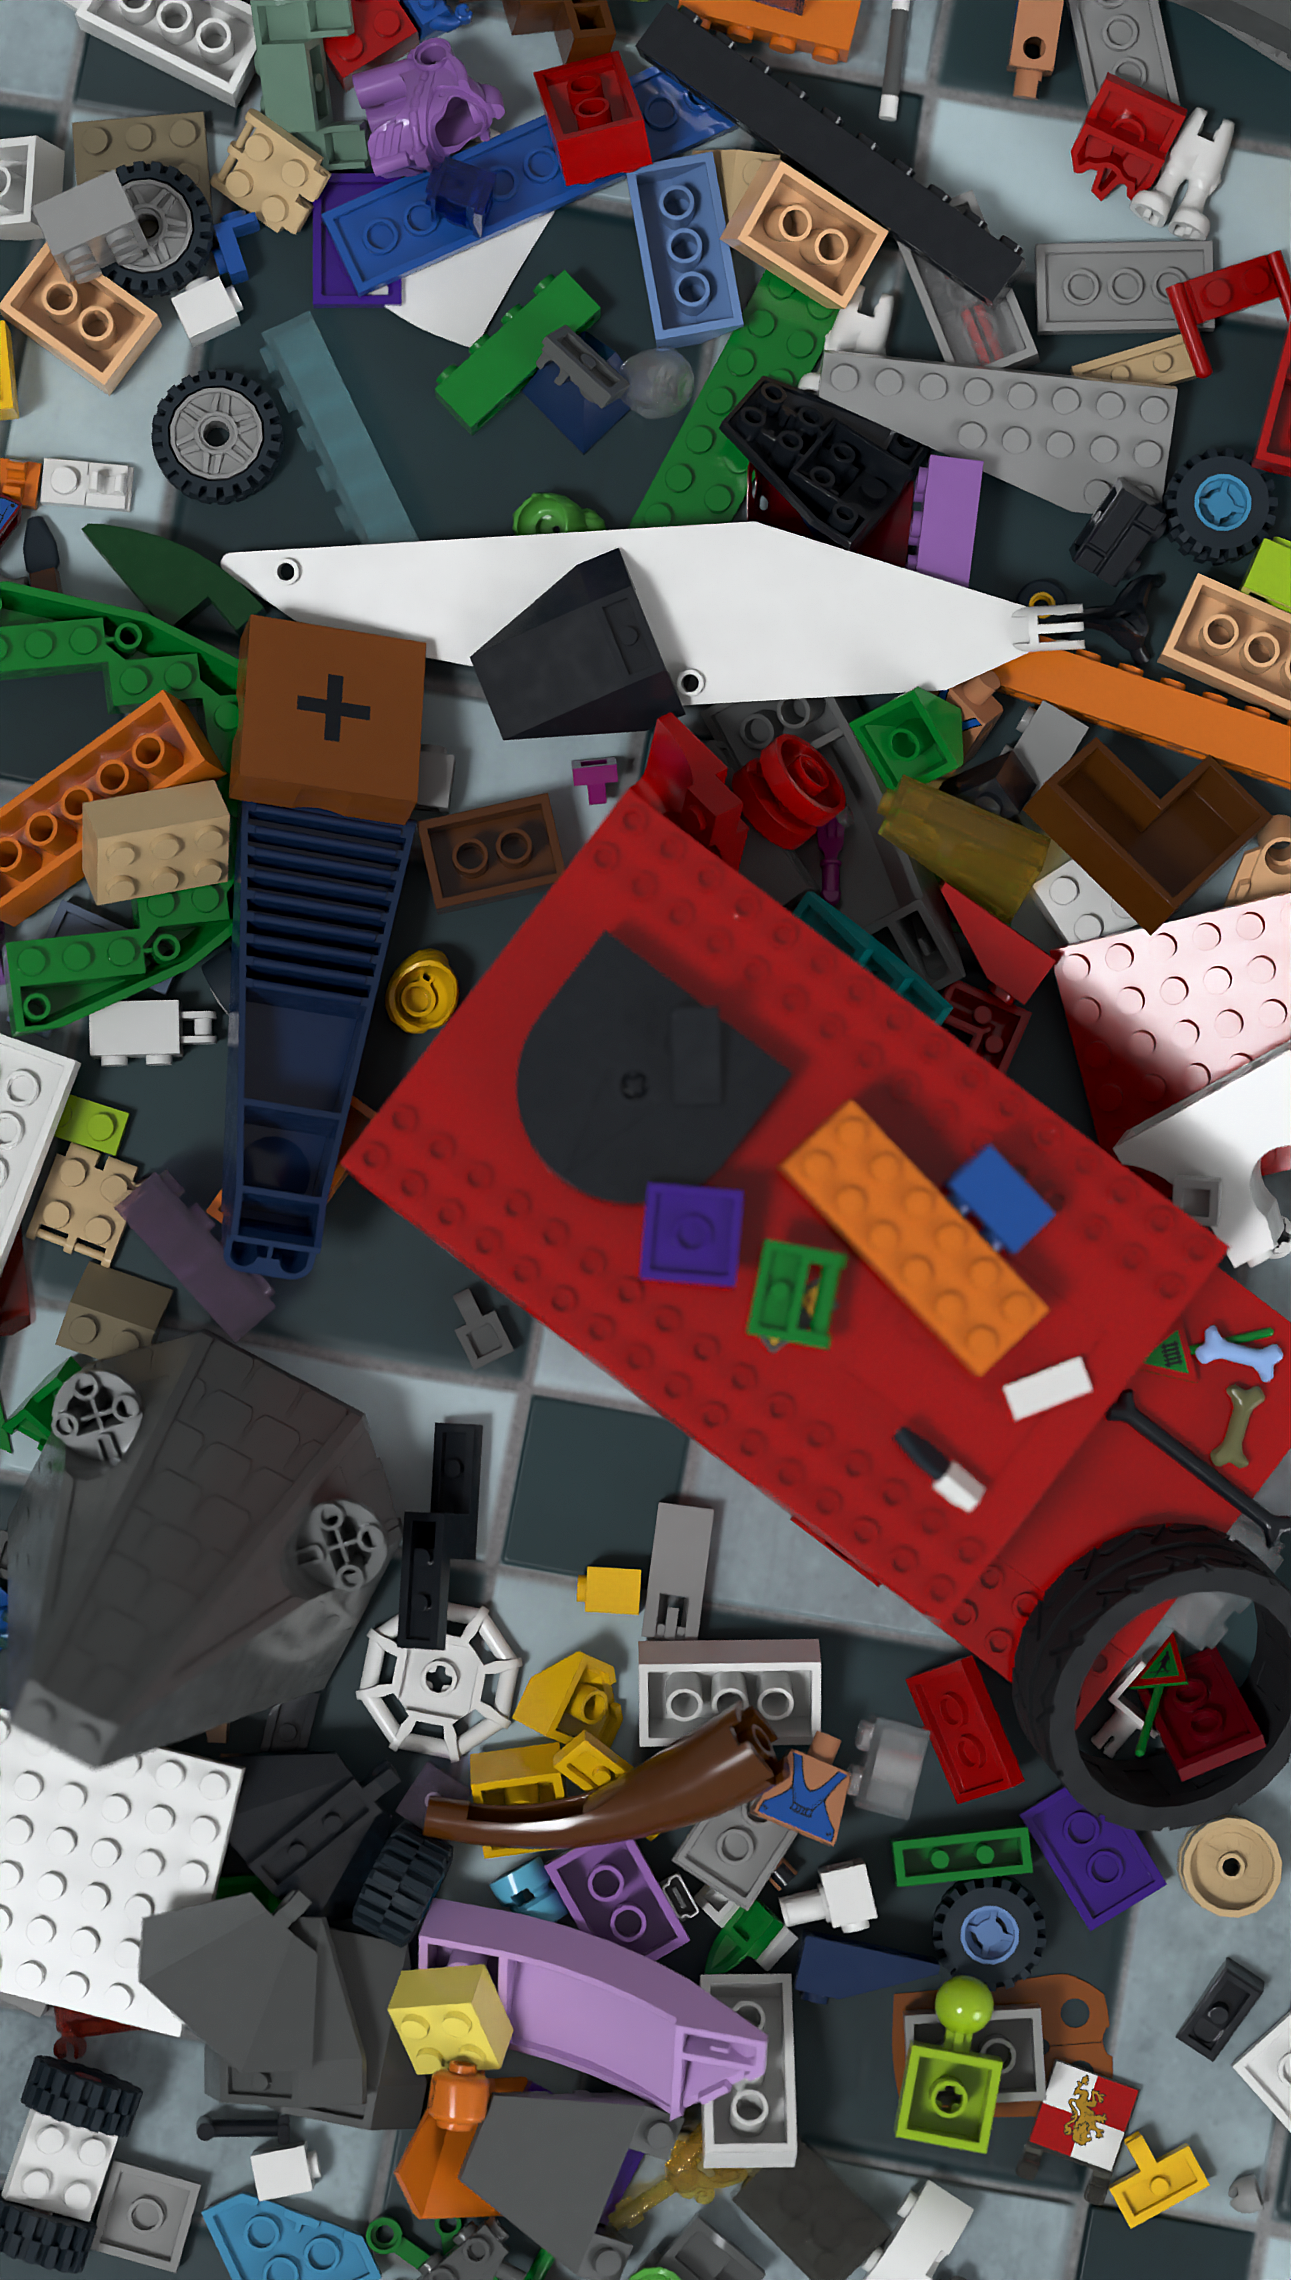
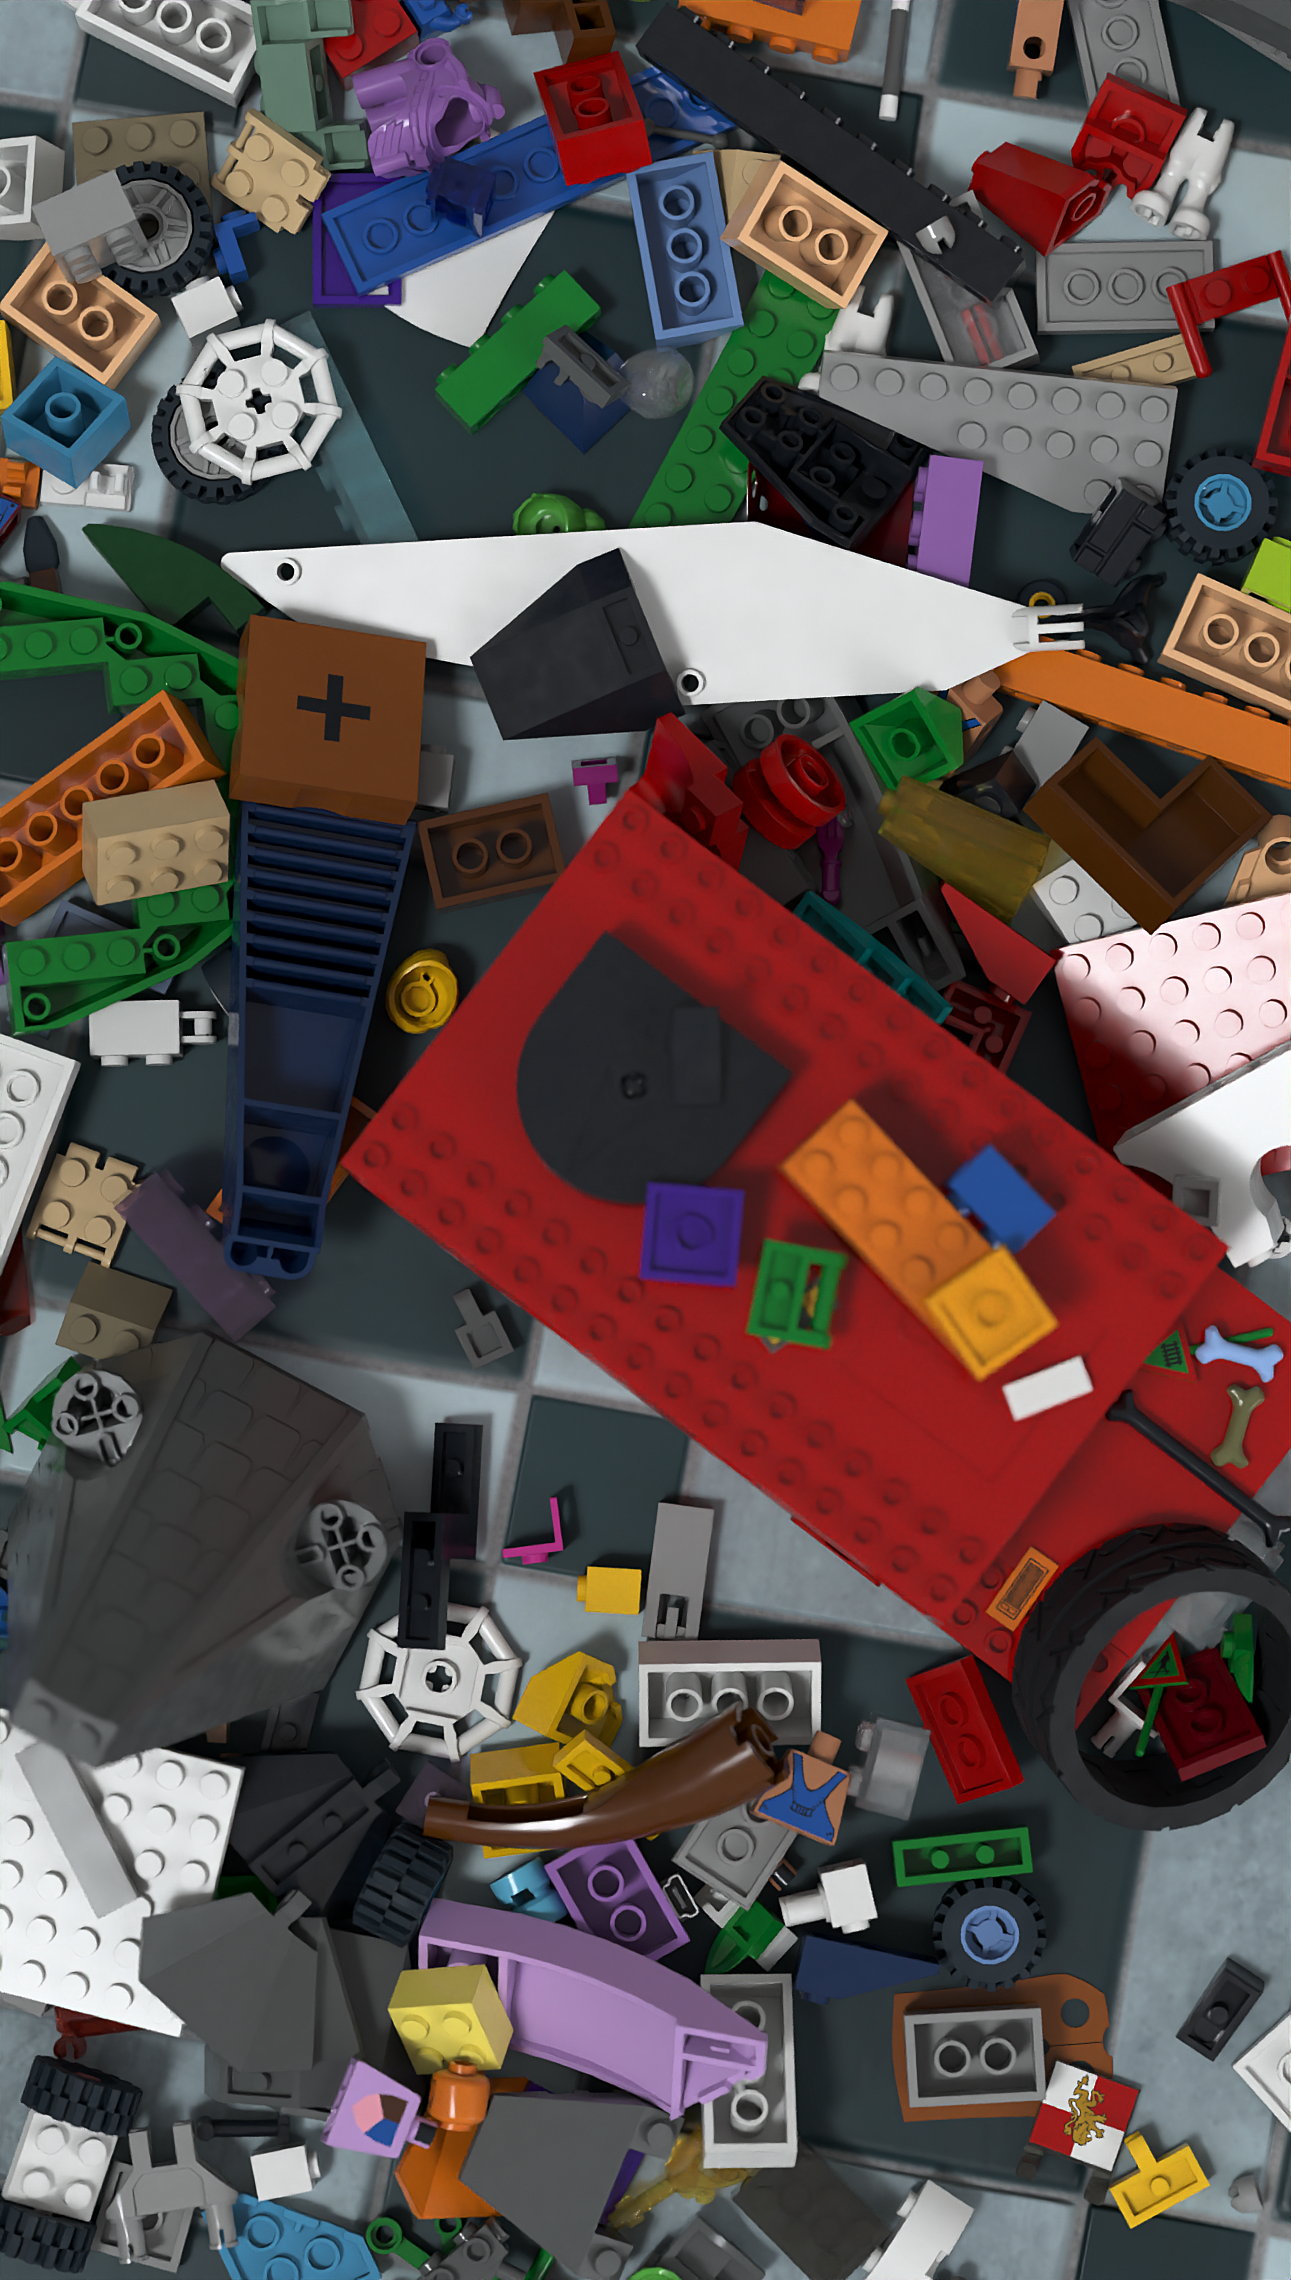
lime plate [54,1094,131,1157] -> none
piece [893,1425,985,1512] -> none
lime brick [894,1975,1003,2154] -> none
dark purple plate [1019,1786,1167,1931] -> none
tan wheel [1176,1814,1282,1918] -> none
none -> dark azure brick [0,356,131,489]
none -> light grey tile [14,1741,141,1919]
none -> light grey connector [106,2119,239,2264]
none -> white plate [175,318,342,485]
none -> lavender torso [320,2057,438,2159]
none -> dark pink bracket [502,1497,564,1565]
none -> dark grey hinge [643,118,729,150]
none -> light grey hinge [915,215,955,254]
none -> light orange plate [922,1245,1058,1380]
none -> red slope [967,142,1112,257]
none -> sticker [986,1547,1059,1632]
none -> green plate [1220,1613,1254,1703]

